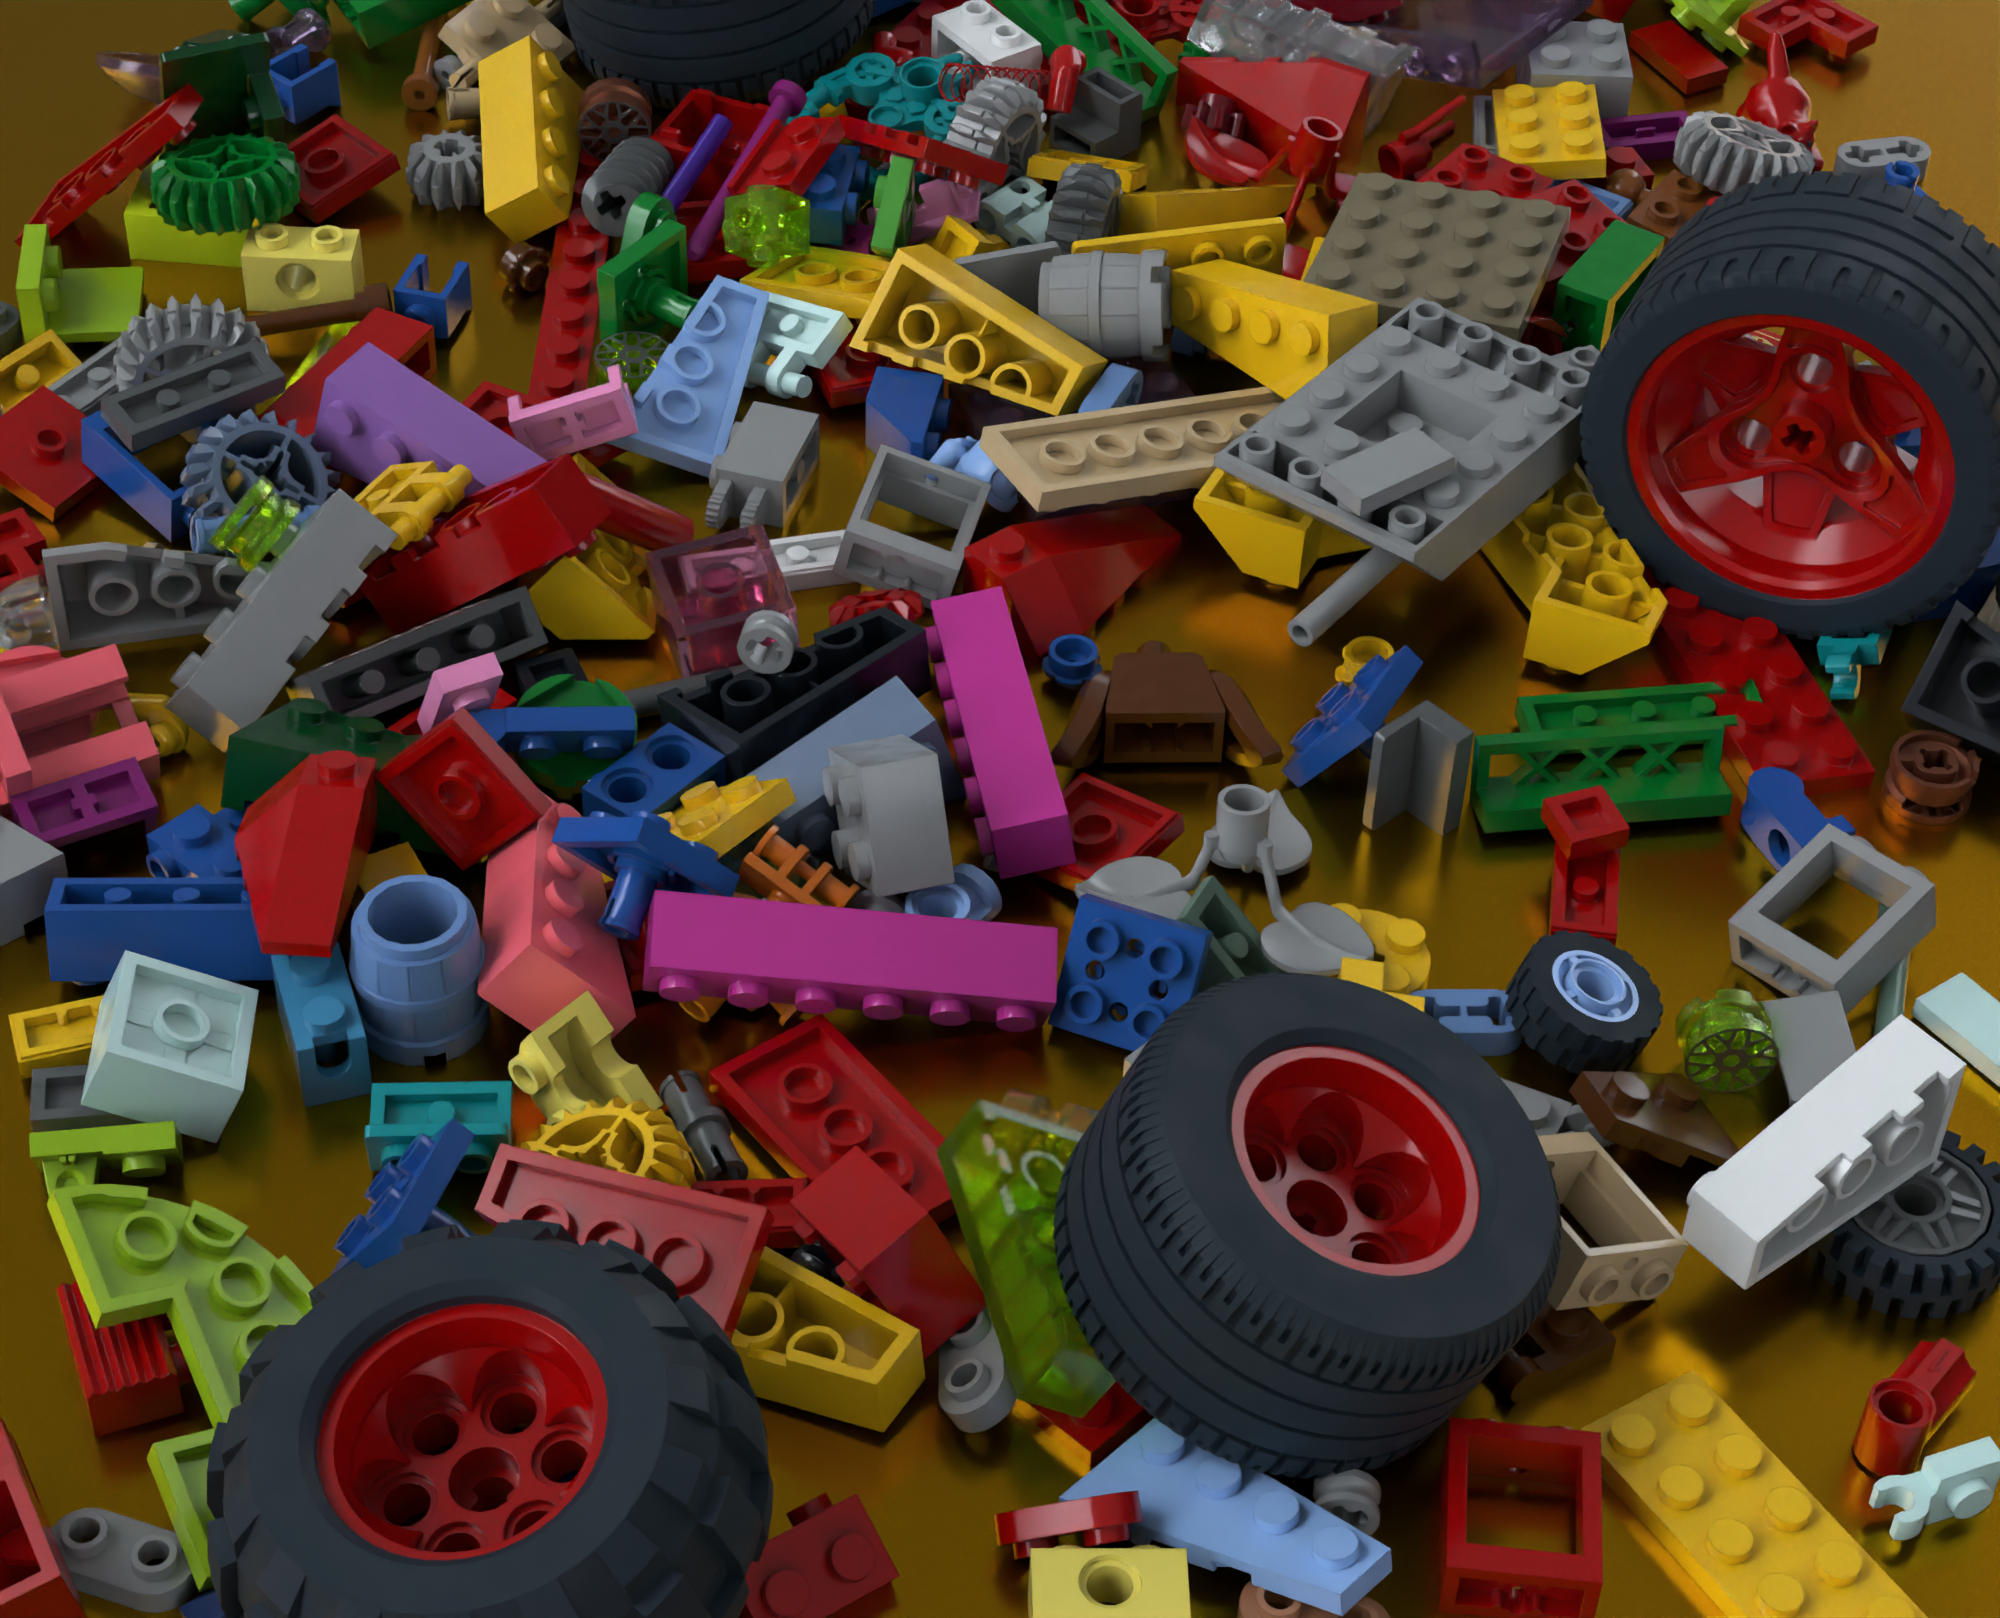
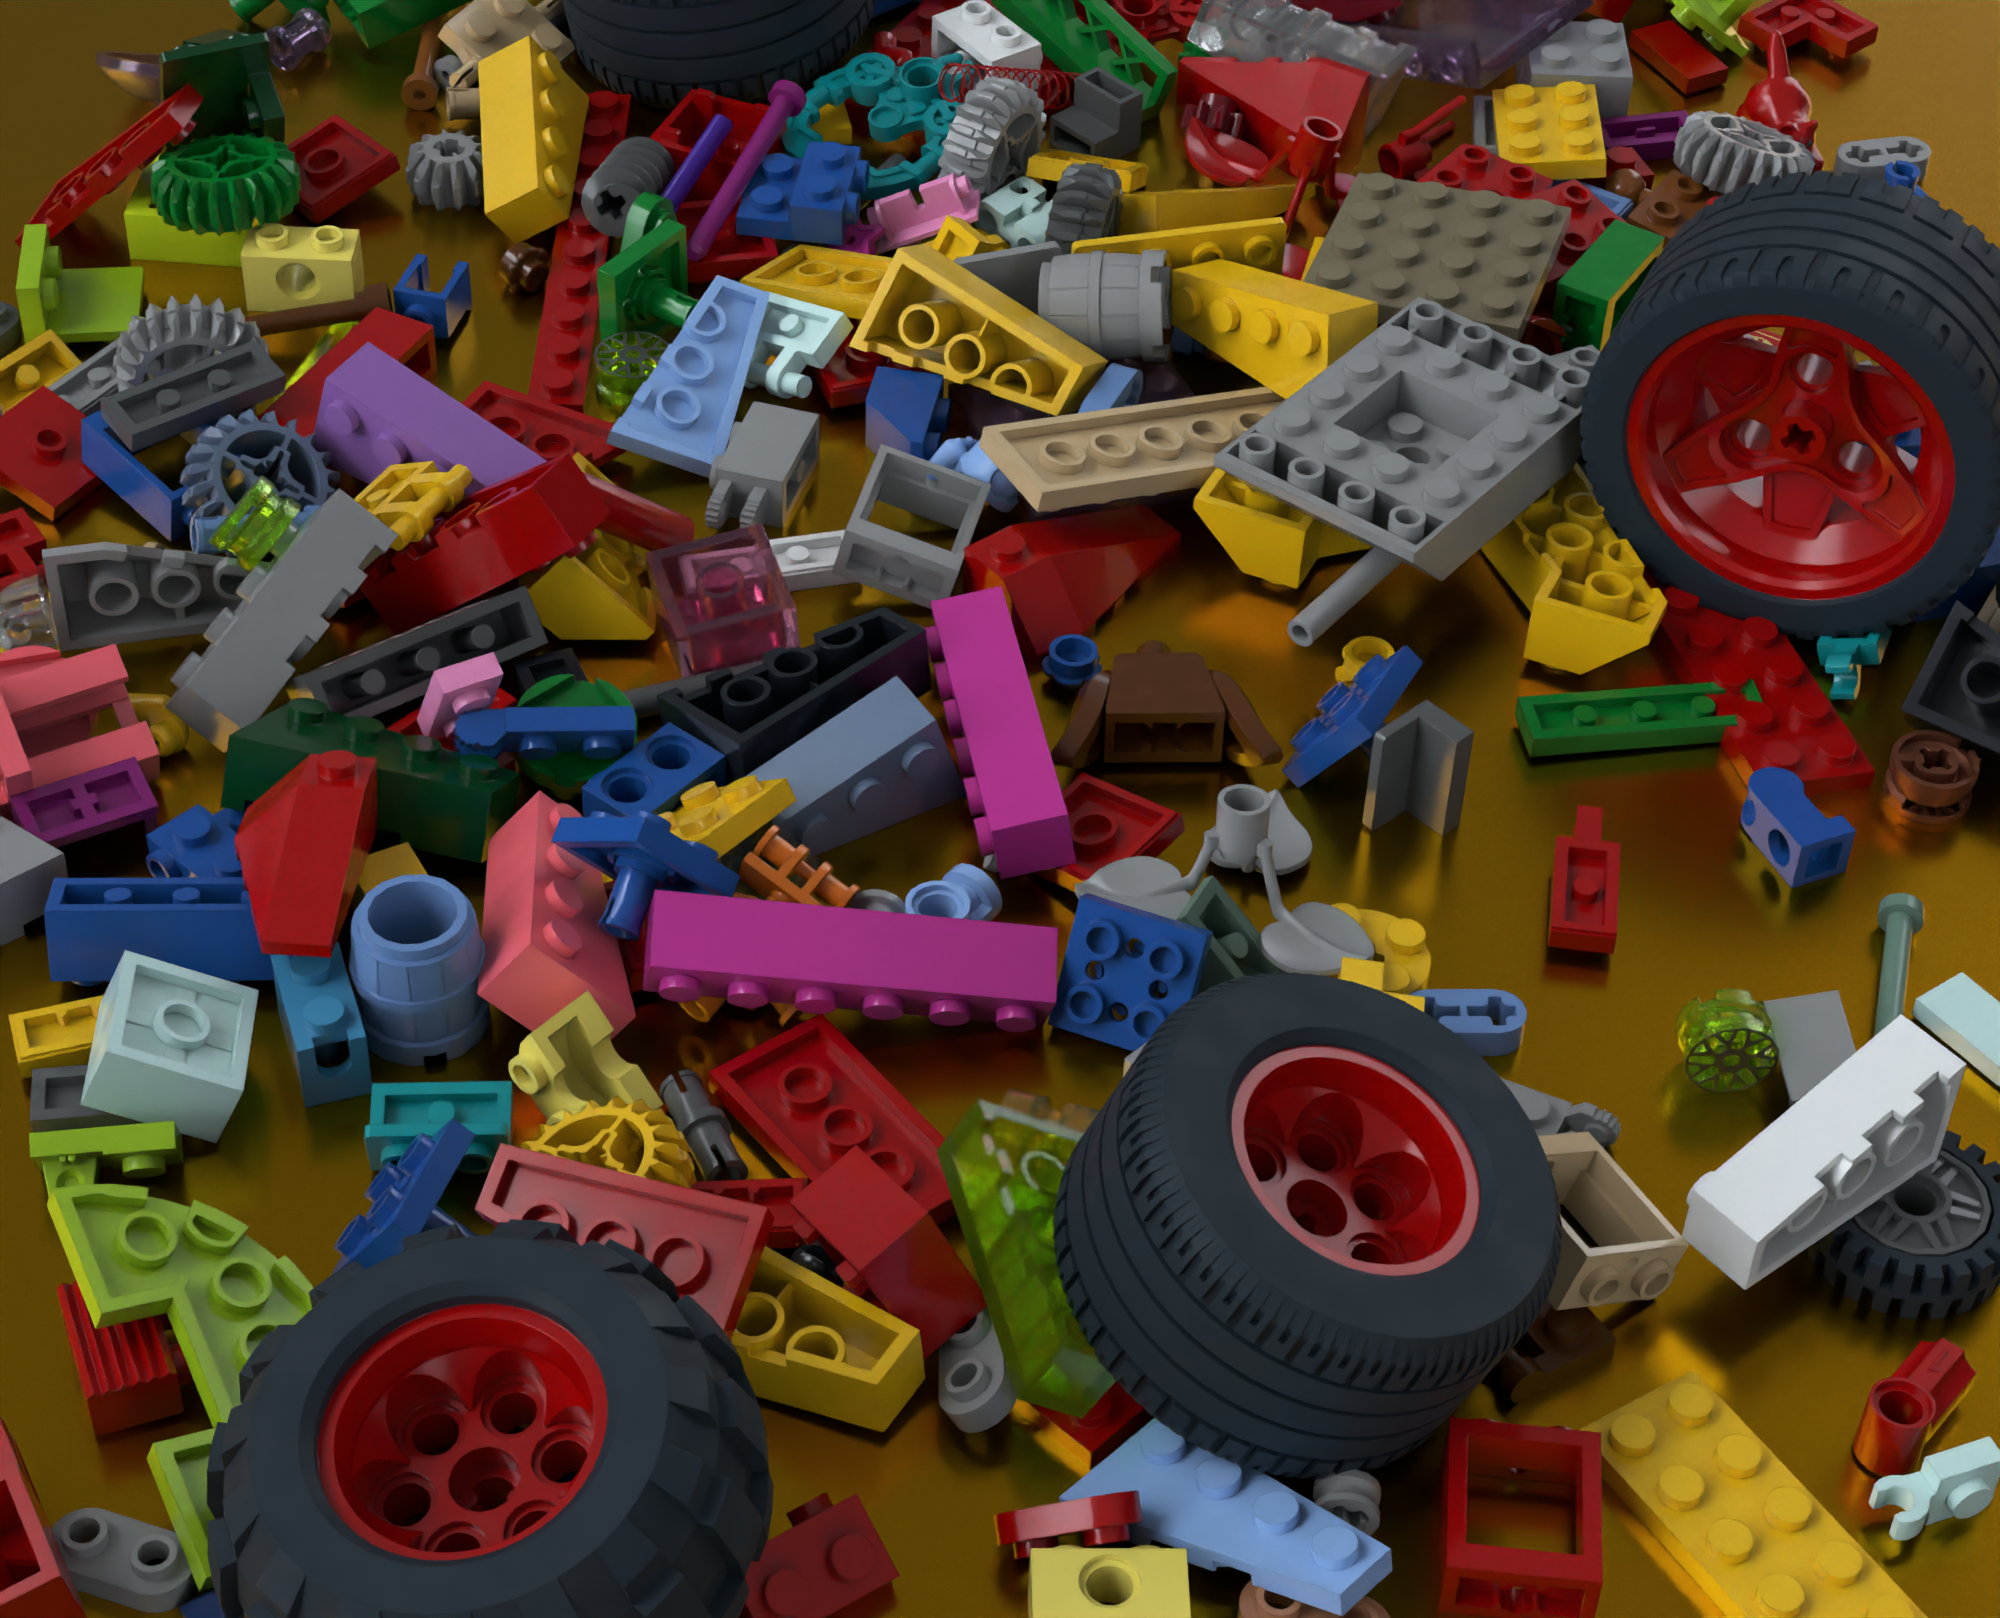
blue window [270,43,341,125] -> none
red plate [374,706,552,871] -> none
bright pink hinge [507,364,639,460] -> none
copper wheel [577,77,652,161] -> none
clear neon green brick [722,185,810,268] -> none
red plate [726,116,845,204] -> none
light grey bush [737,610,798,674] -> none
light grey brick [822,734,955,897] -> none
red gear [829,587,925,627] -> none
red wing [838,114,1009,190] -> none
bright green wing [871,156,915,258] -> none
red arm [1046,44,1087,115] -> none
light grey tile [1320,426,1455,517] -> none
green fence [1469,718,1733,833] -> none
black wheel [1505,930,1663,1075] -> none
red plate [1540,785,1630,861] -> none
reddish brown wing [1569,1071,1739,1170] -> none
light grey window [1728,823,1936,1015] -> none

